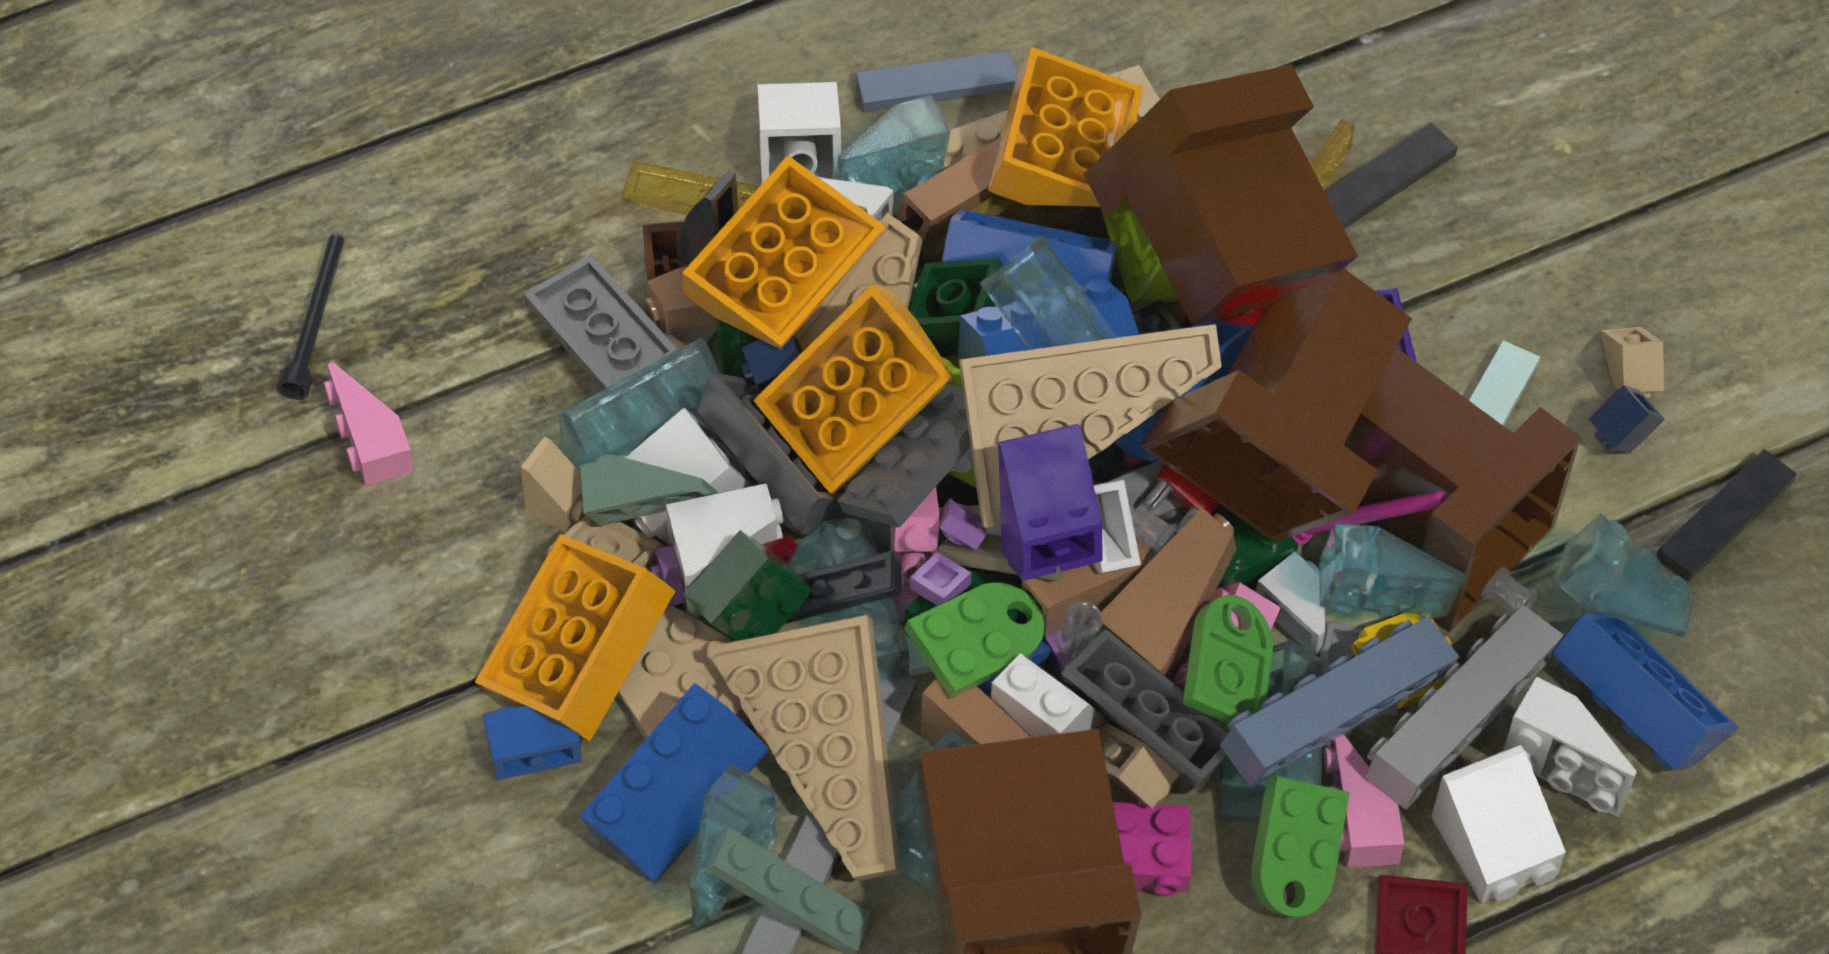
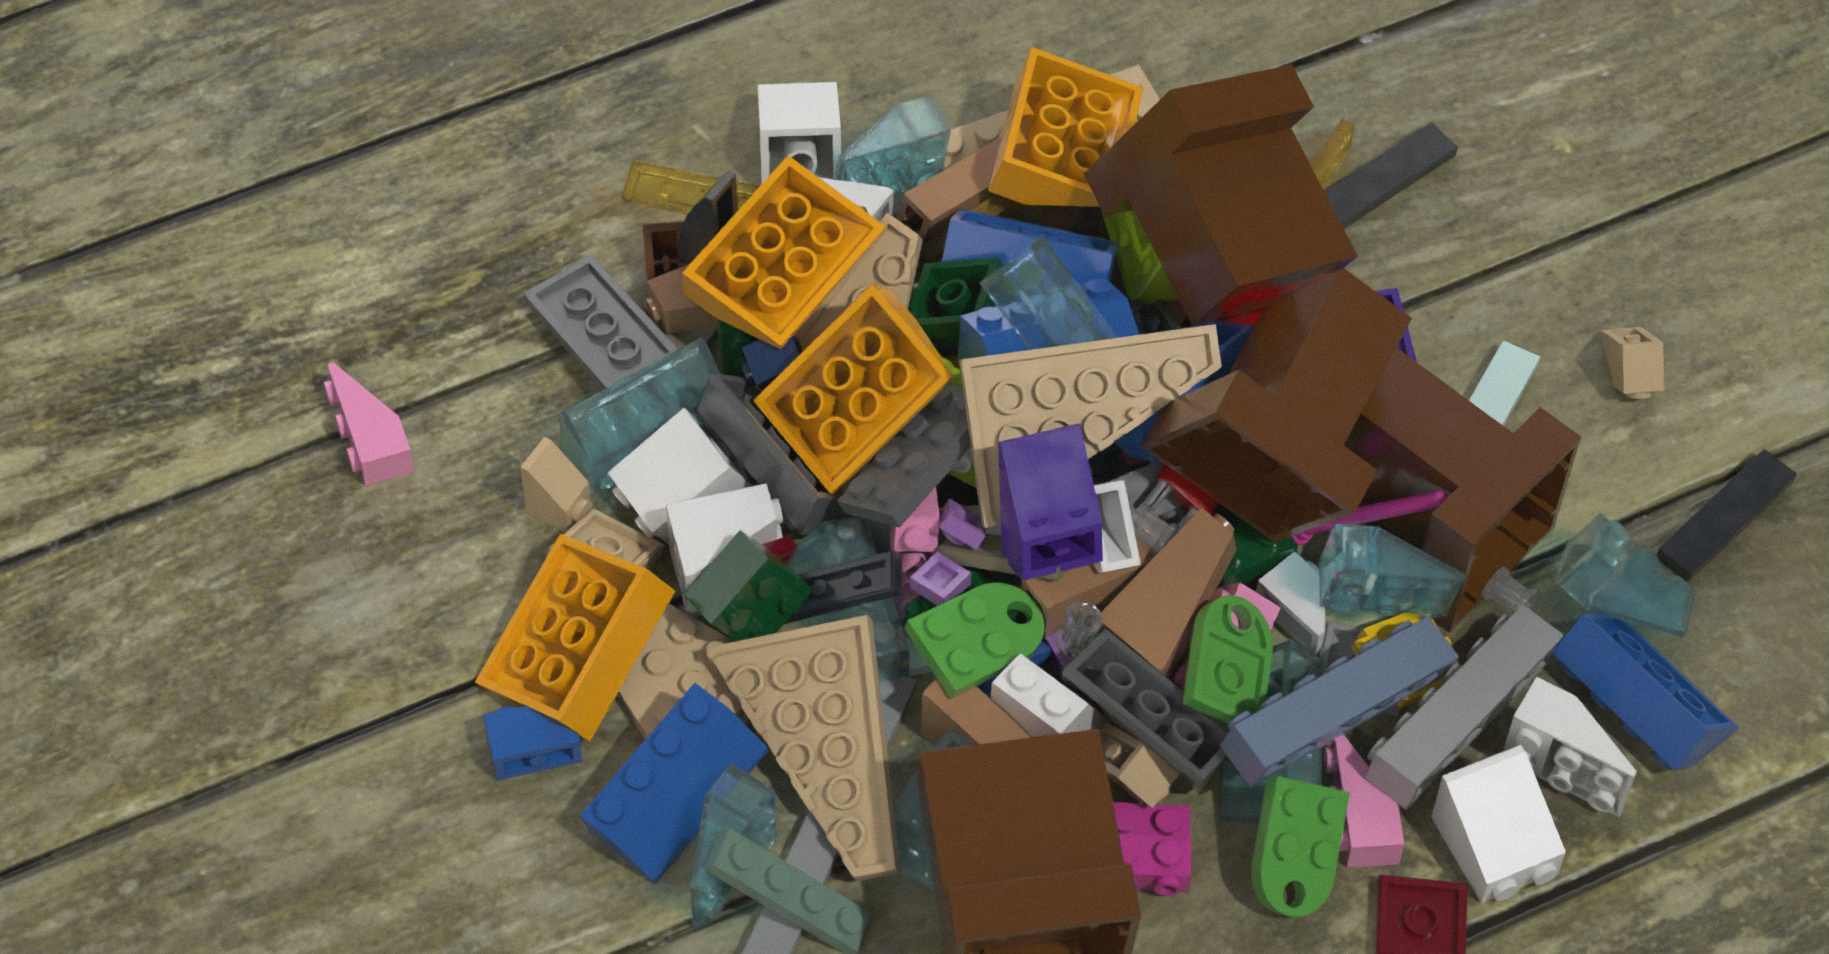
black piece [276,233,344,400] -> none
sand green slope [580,455,718,526] -> none
medium lavender plate [651,545,685,606] -> none
sand blue tile [856,50,1017,112] -> none
dark blue brick [1588,385,1665,454] -> none

